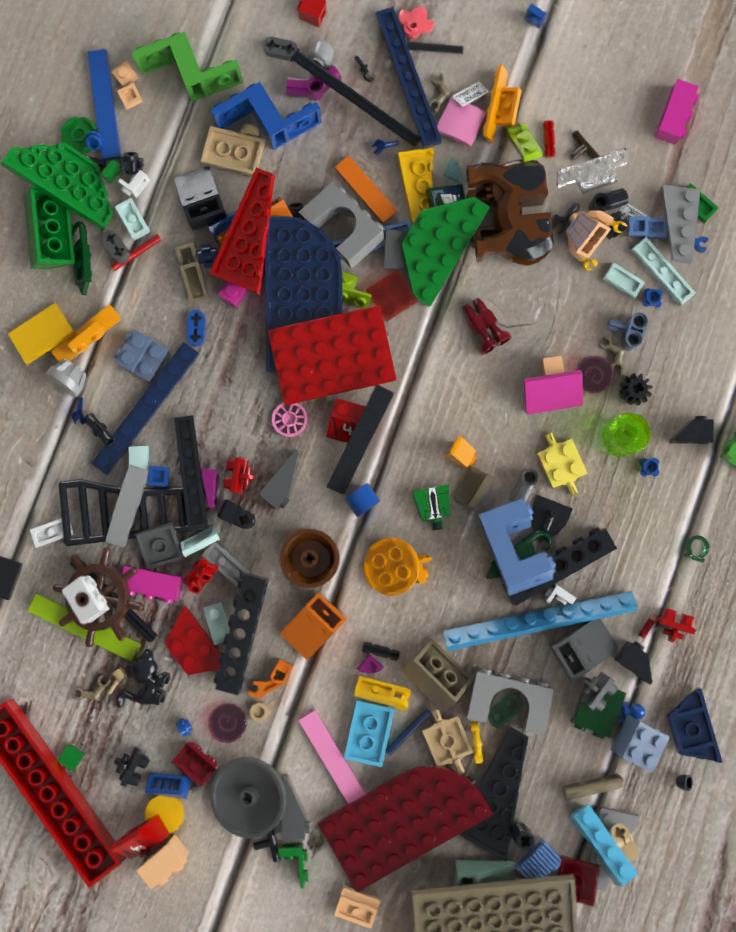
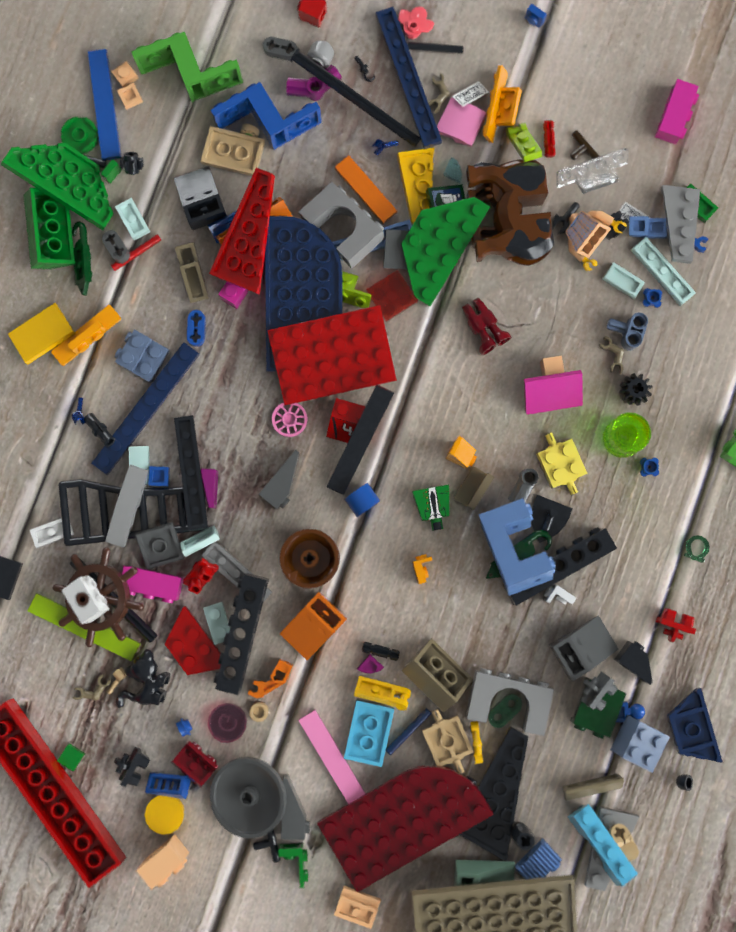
light grey piece [45,359,87,398] -> none
blue plate [85,131,104,151] -> none
red slope [109,814,170,859] -> none
white bracket [118,170,150,198] -> none
dark blue gear [197,243,218,268] -> none
black piece [217,499,256,529] -> none
red hips [223,457,256,494] -> none
black hinge [288,203,304,218] -> none
light orange tile [363,537,420,596] -> none
dark azure plate [443,591,638,651] -> none
dark red tile [558,855,601,907] -> none
clear pink tile [576,356,614,393] -> none
black piece [588,188,629,212] -> none
red piece [636,614,657,643] -> none
black slope [670,416,714,444] -> none

